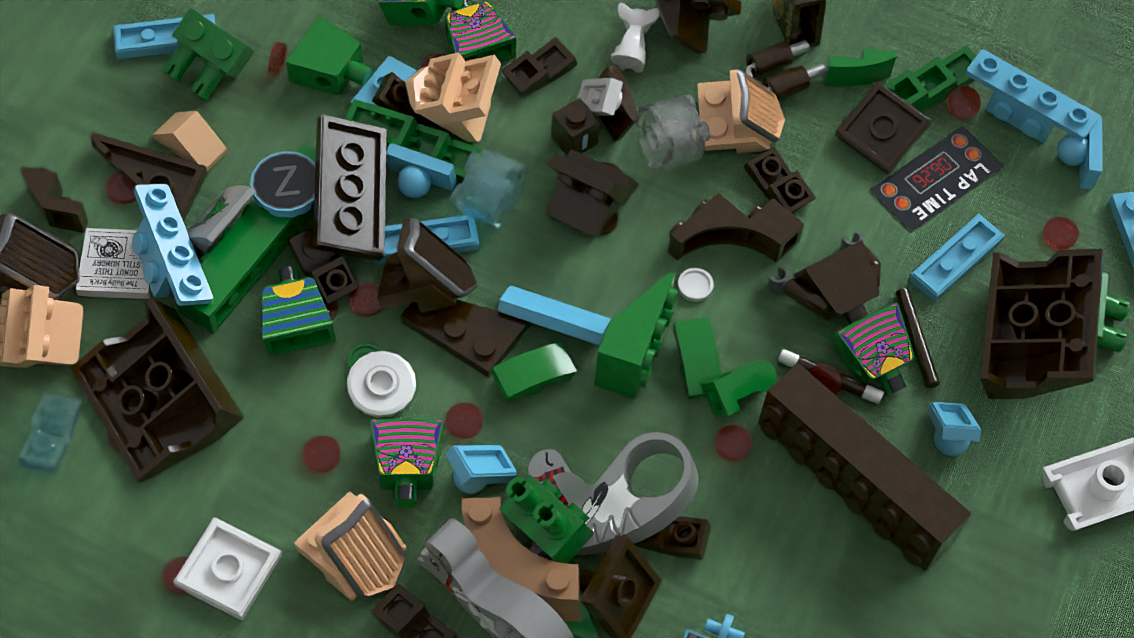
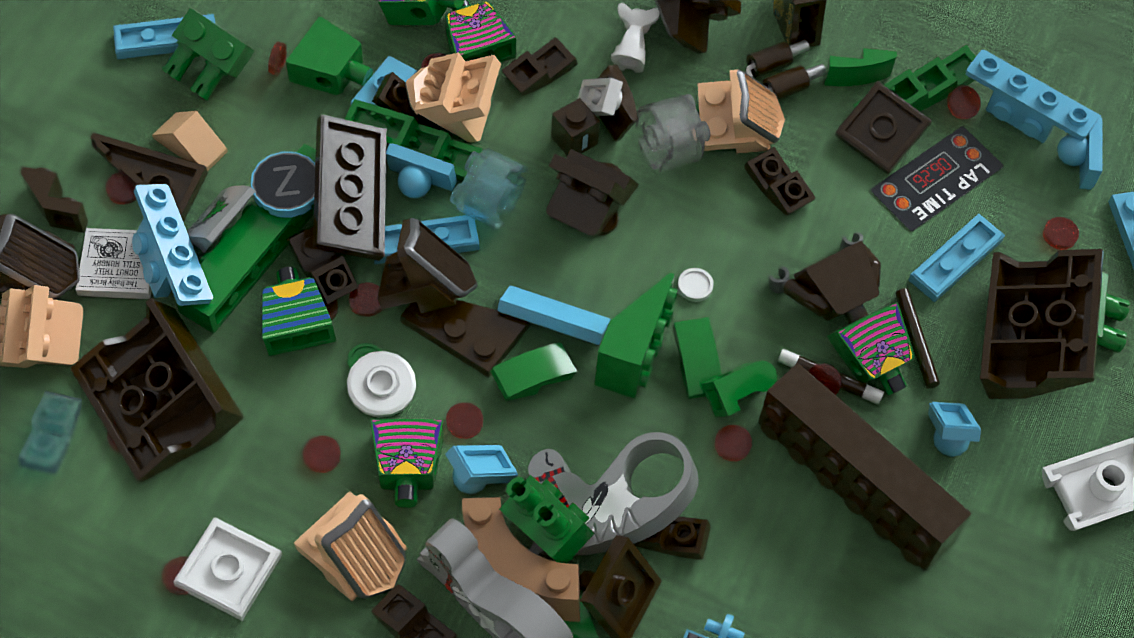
dark brown arch [668,193,805,263] -> none

